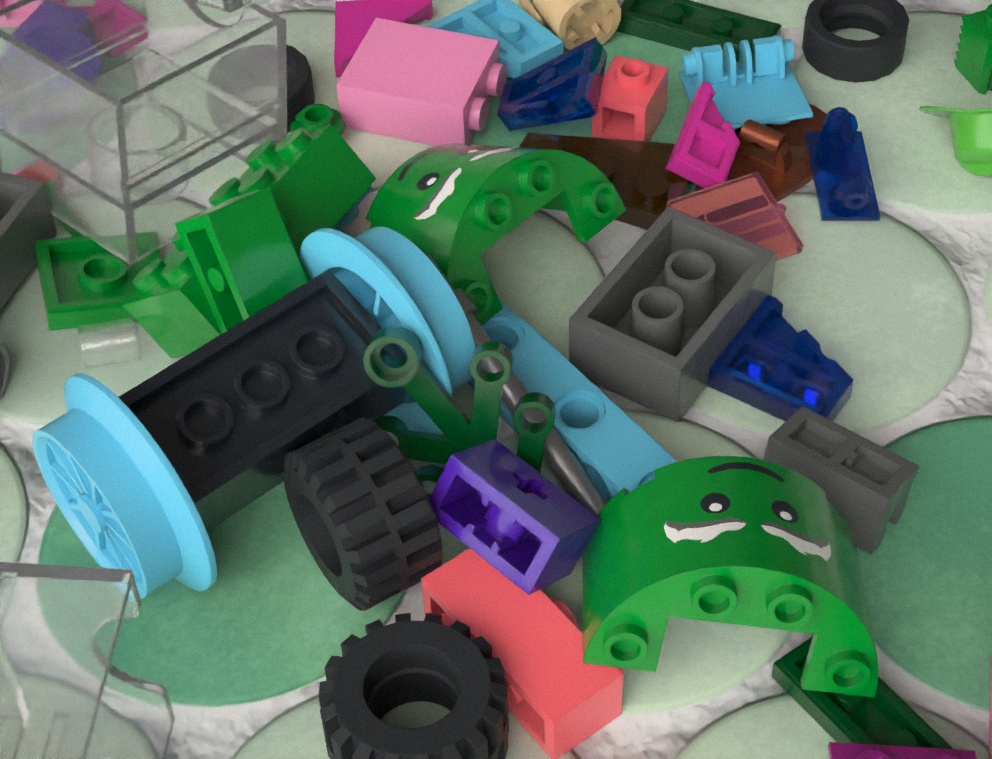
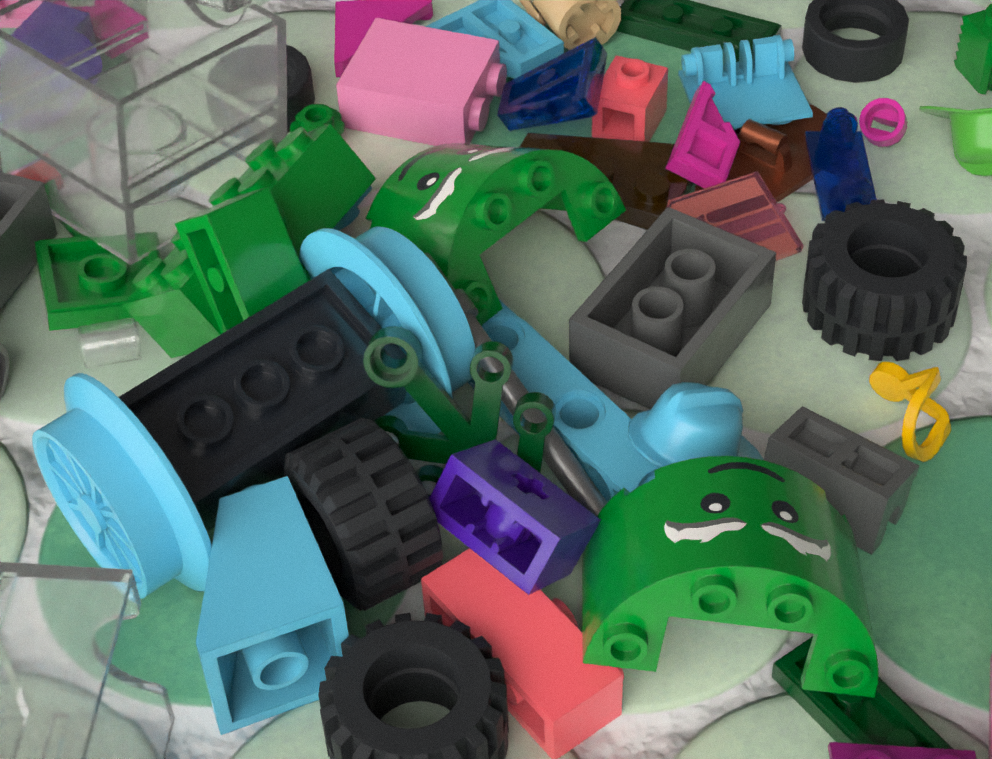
clear blue wing [708,294,853,422] -> none
none -> medium azure slope [196,476,349,735]
none -> medium azure piece [628,382,764,467]
none -> black tyre [802,199,967,361]
none -> dark pink hinge [859,98,908,147]
none -> yellow piece [869,361,951,462]

